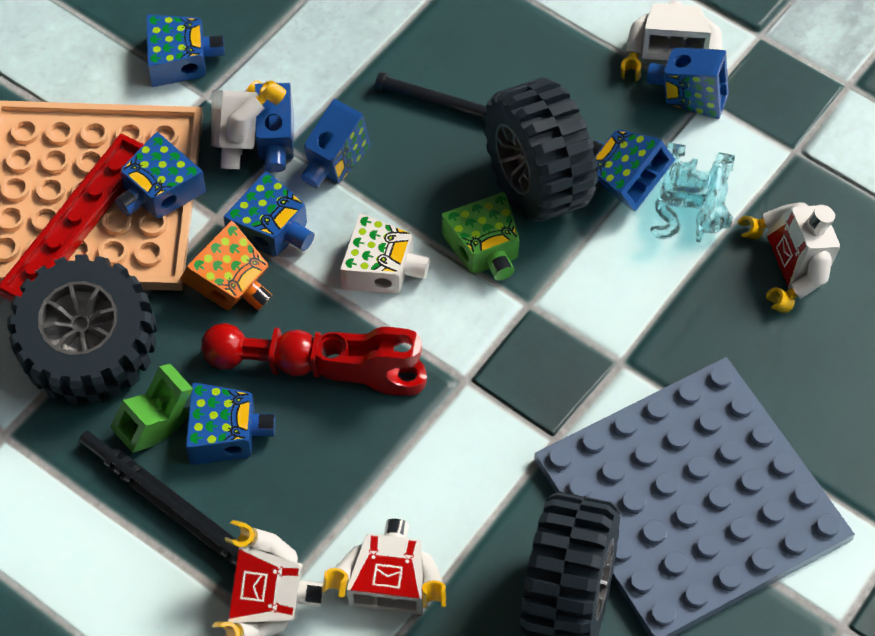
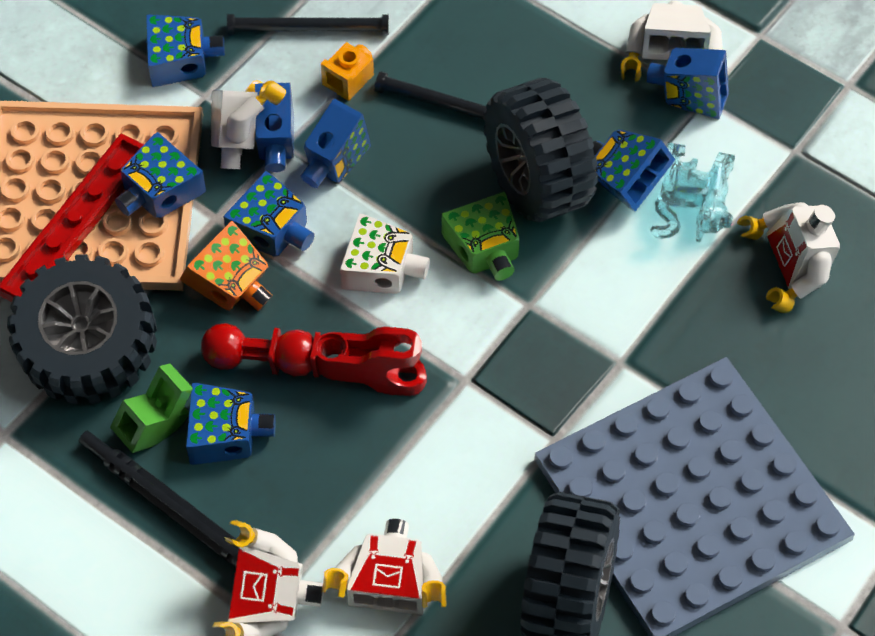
none -> black bar [227,14,389,35]
none -> light orange brick [321,42,374,101]

